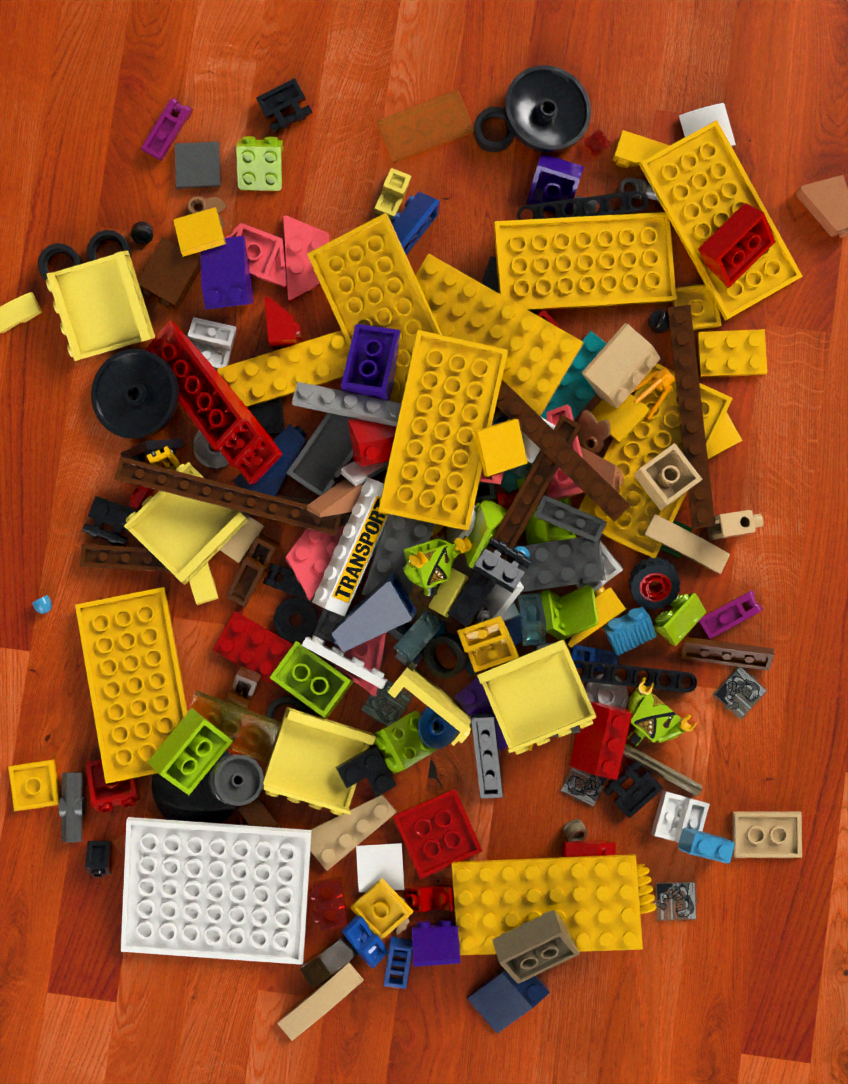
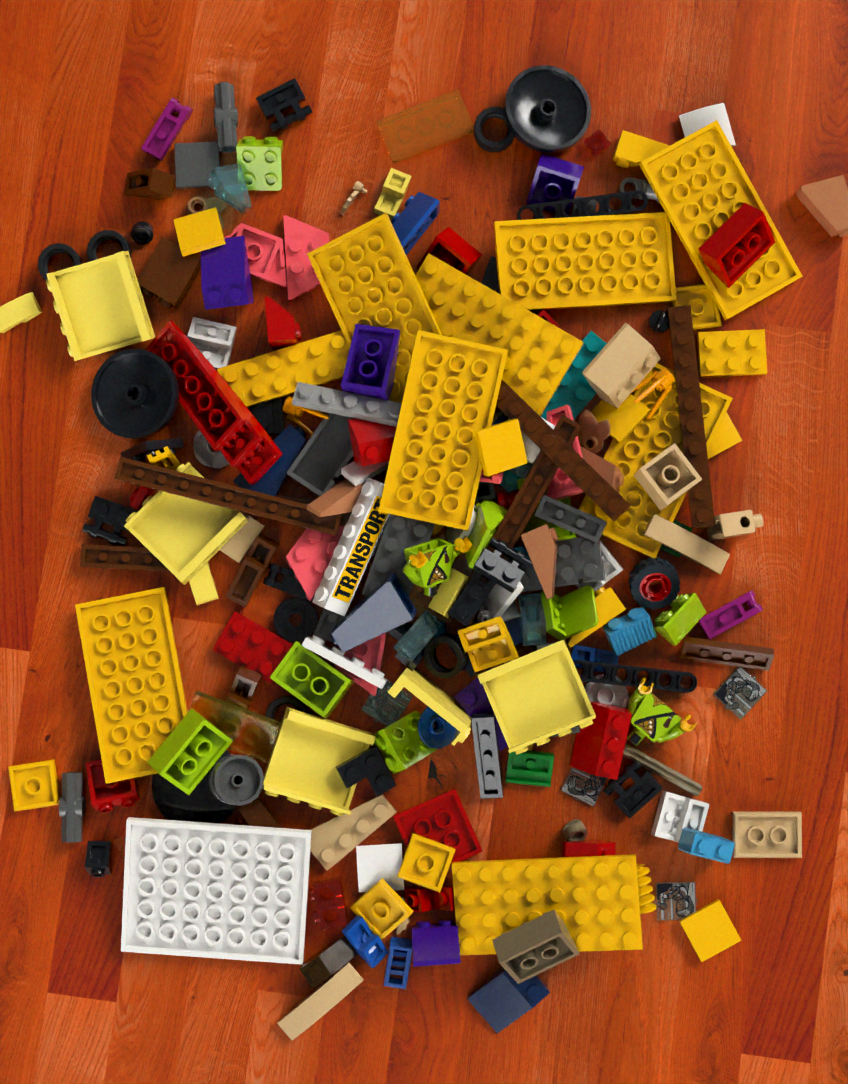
dark azure hinge [32,595,52,614] -> none
none -> reddish brown slope [124,168,174,200]
none -> clear light blue slope [209,163,252,213]
none -> dark grey piece [214,82,238,153]
none -> light orange plant [282,396,329,436]
none -> tan piece [340,181,368,215]
none -> yellow tile [397,833,456,893]
none -> red slope [416,226,482,276]
none -> green plate [505,750,554,787]
none -> nougat slope [521,524,559,599]
none -> yellow tile [679,899,741,962]

